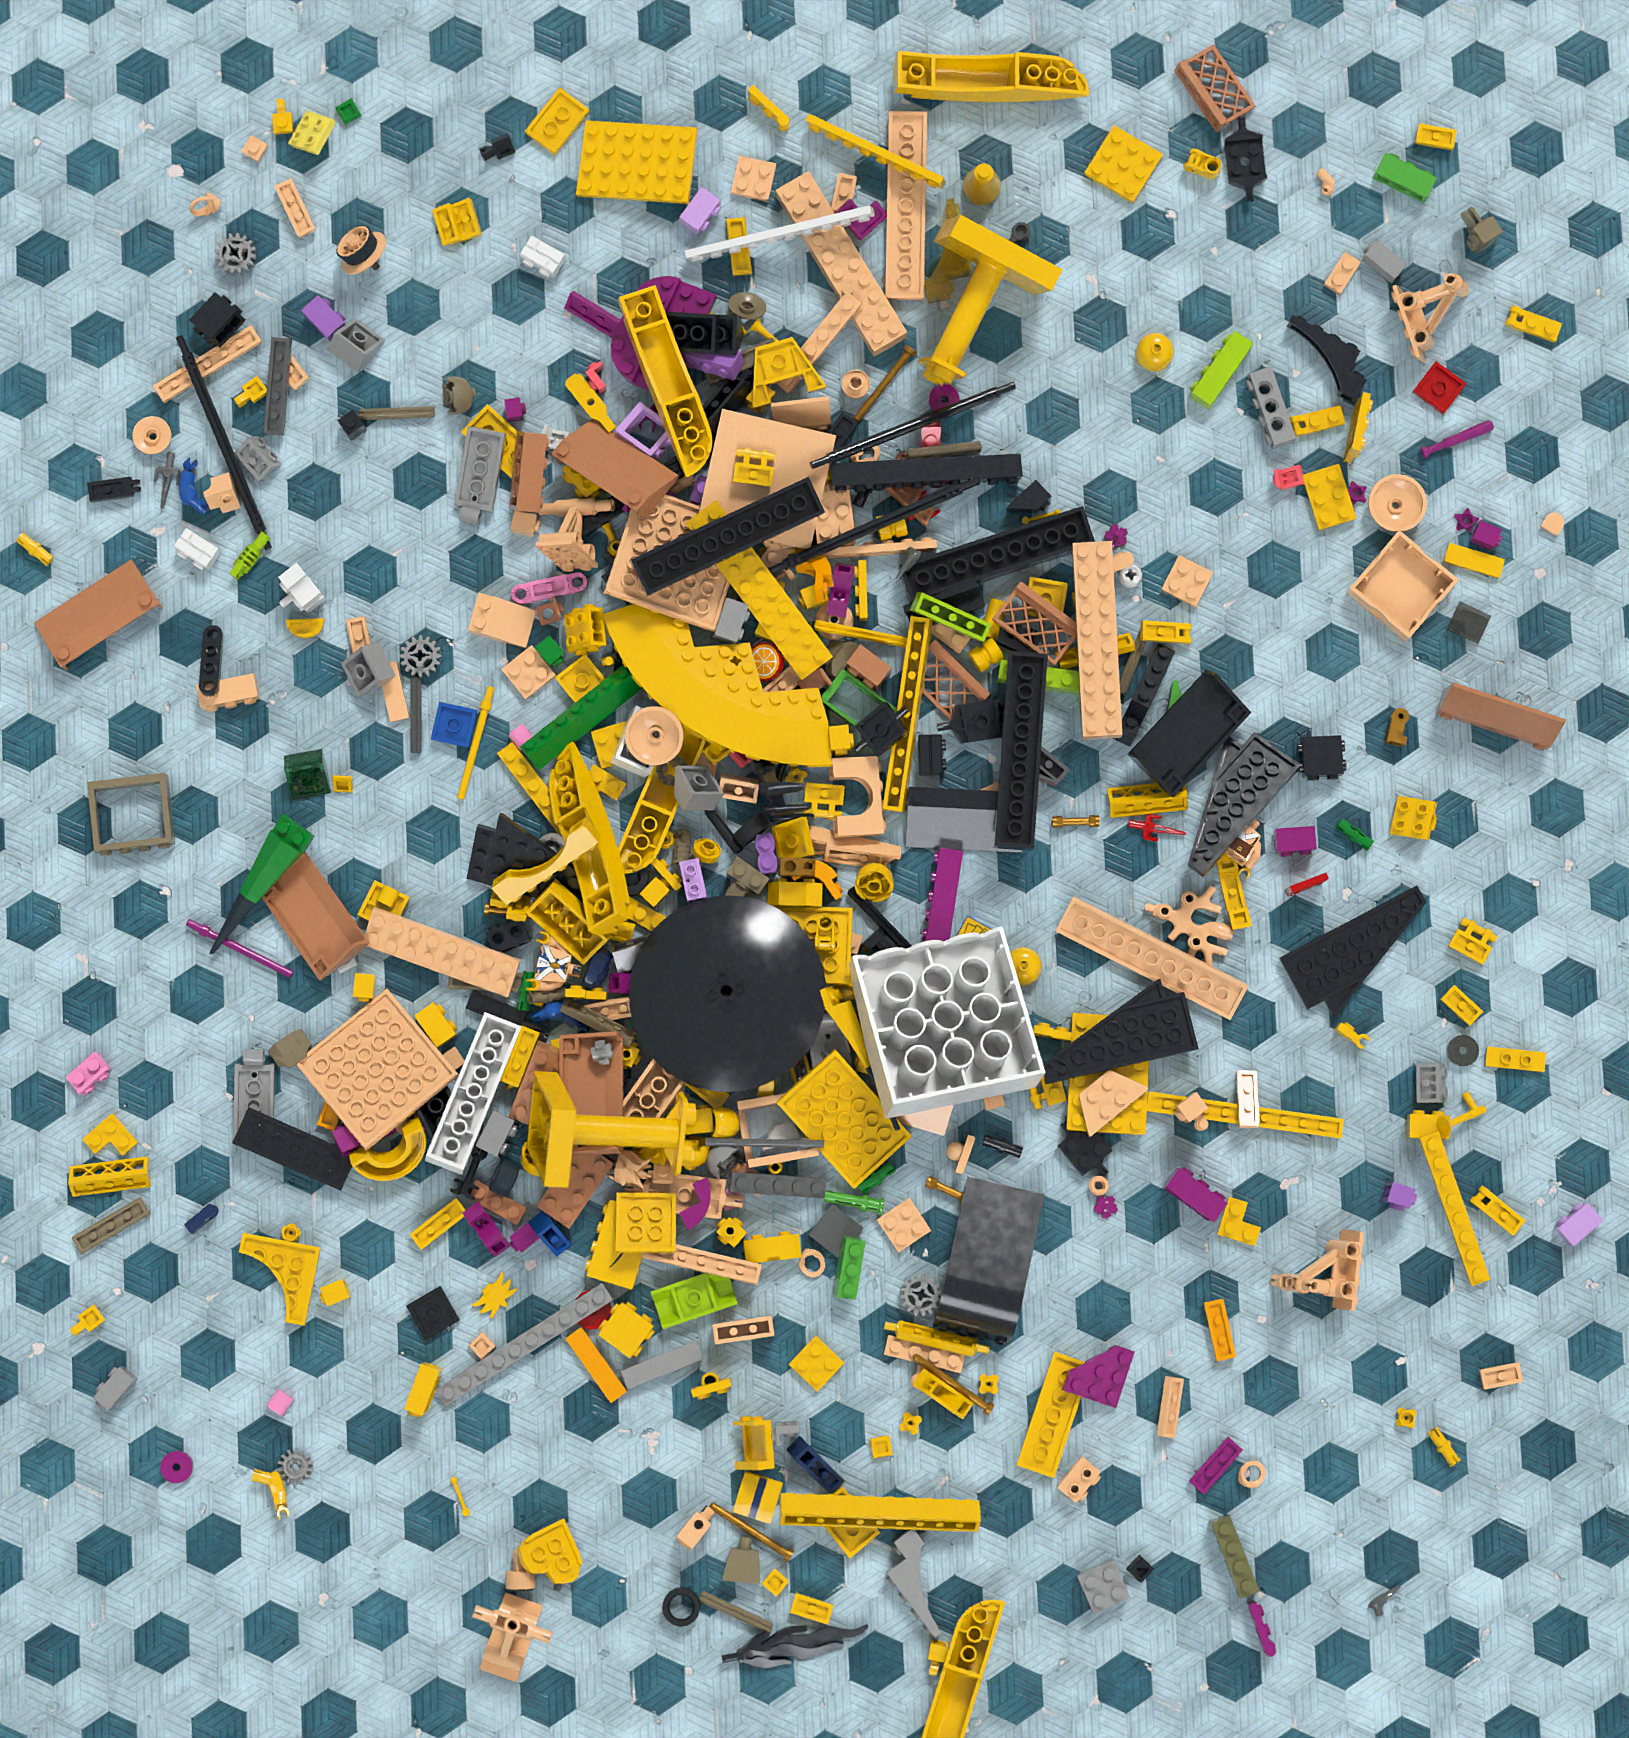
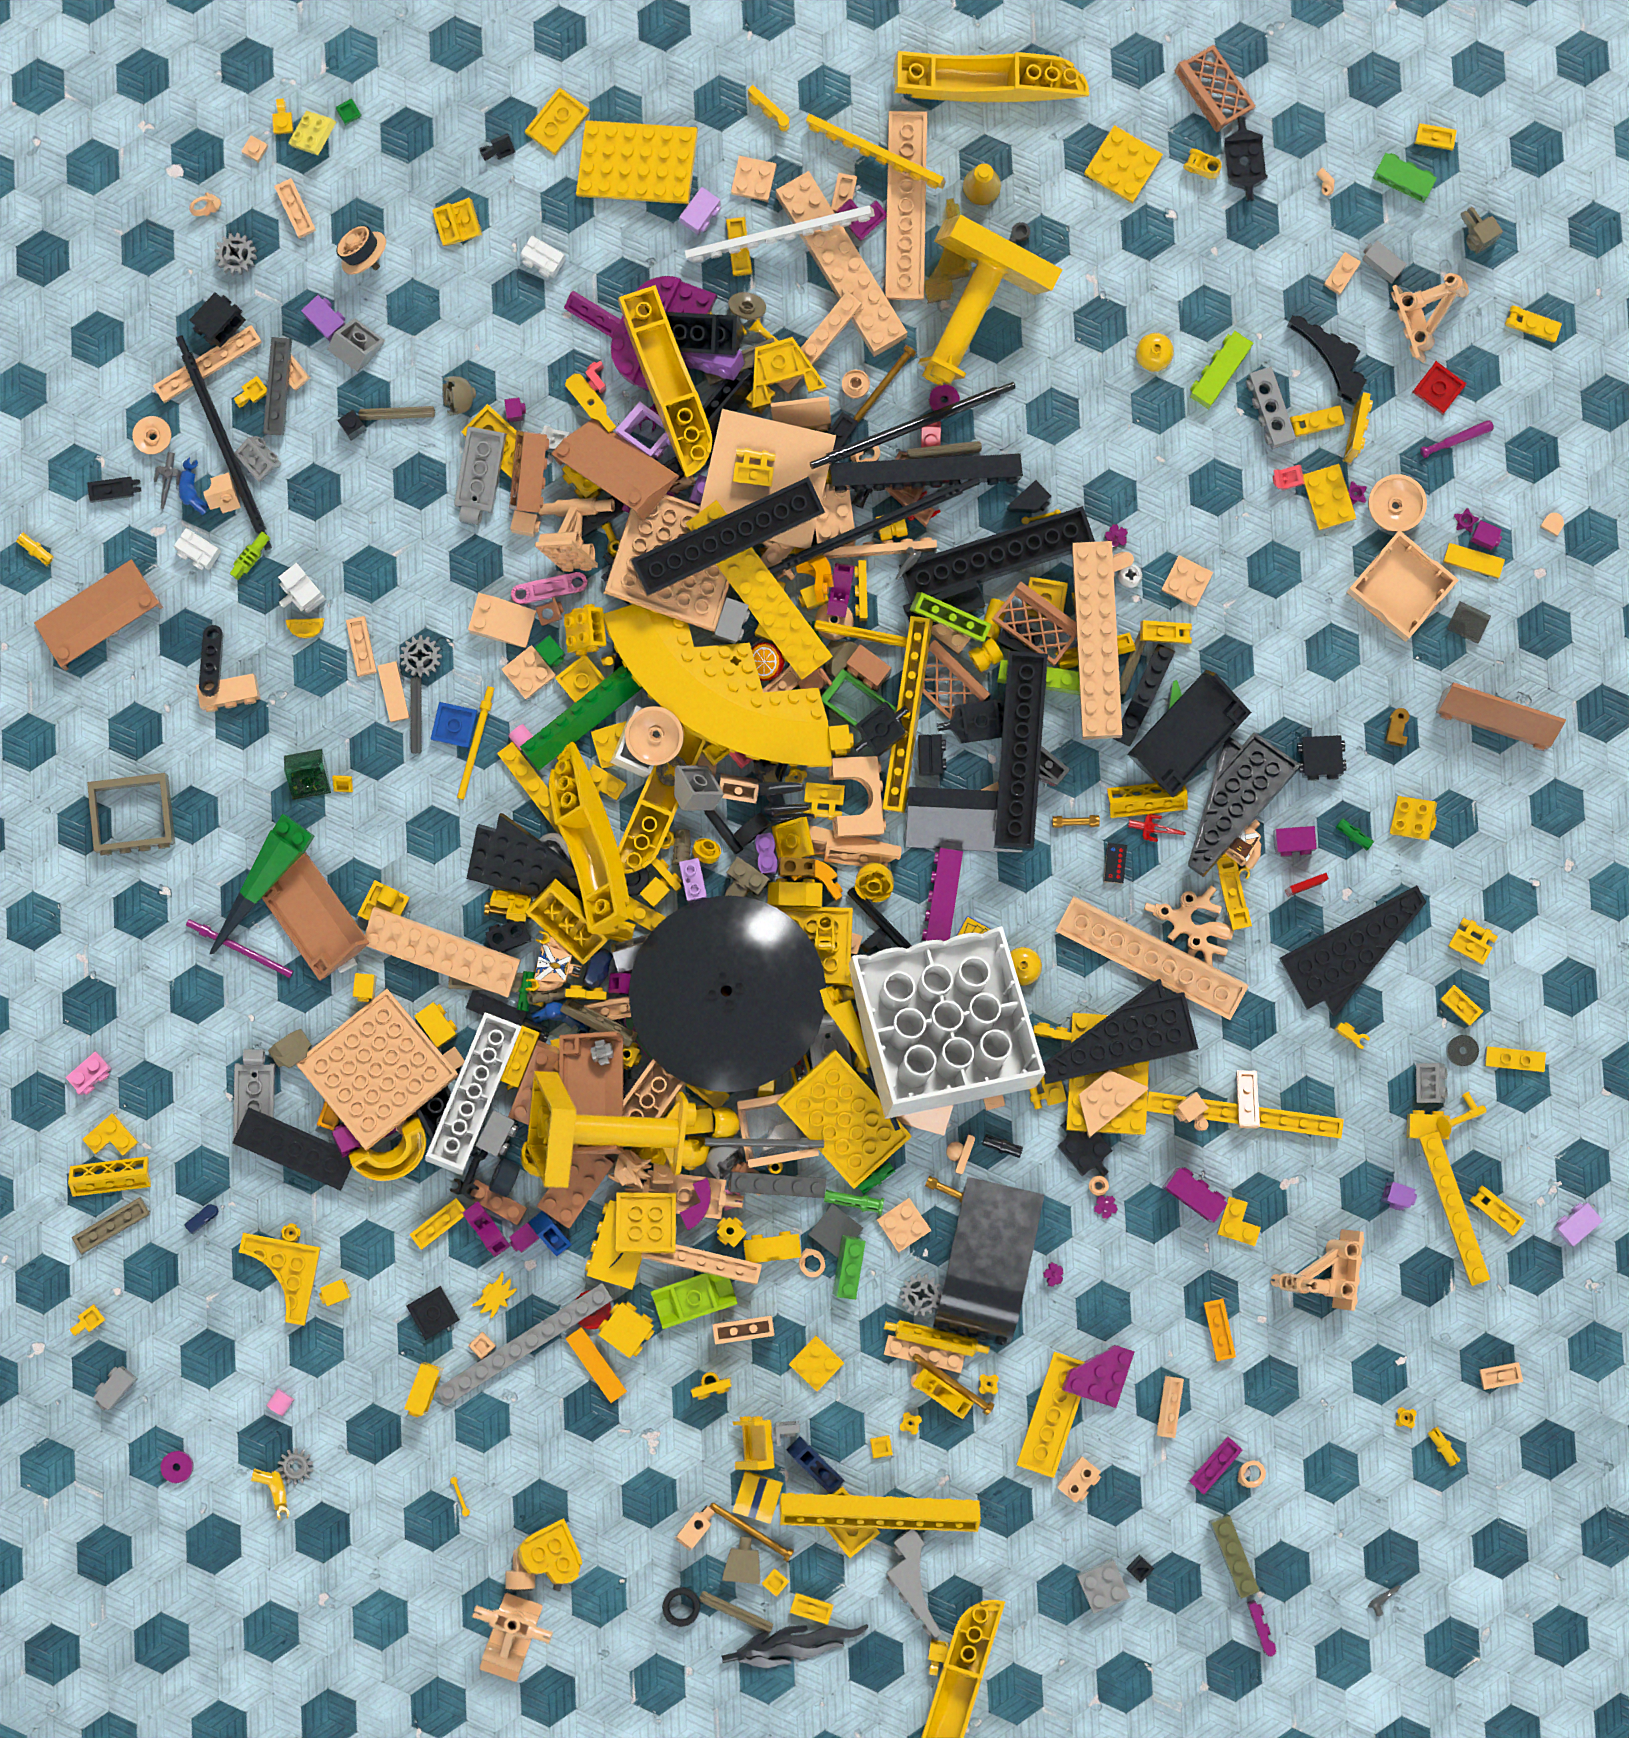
light grey slope [341,642,396,697] -> none
yellow arch [492,817,600,905] -> none
light grey slope [620,1341,703,1390] -> none
none -> magenta plant [1043,1262,1063,1287]
none -> black tile [1104,843,1127,884]

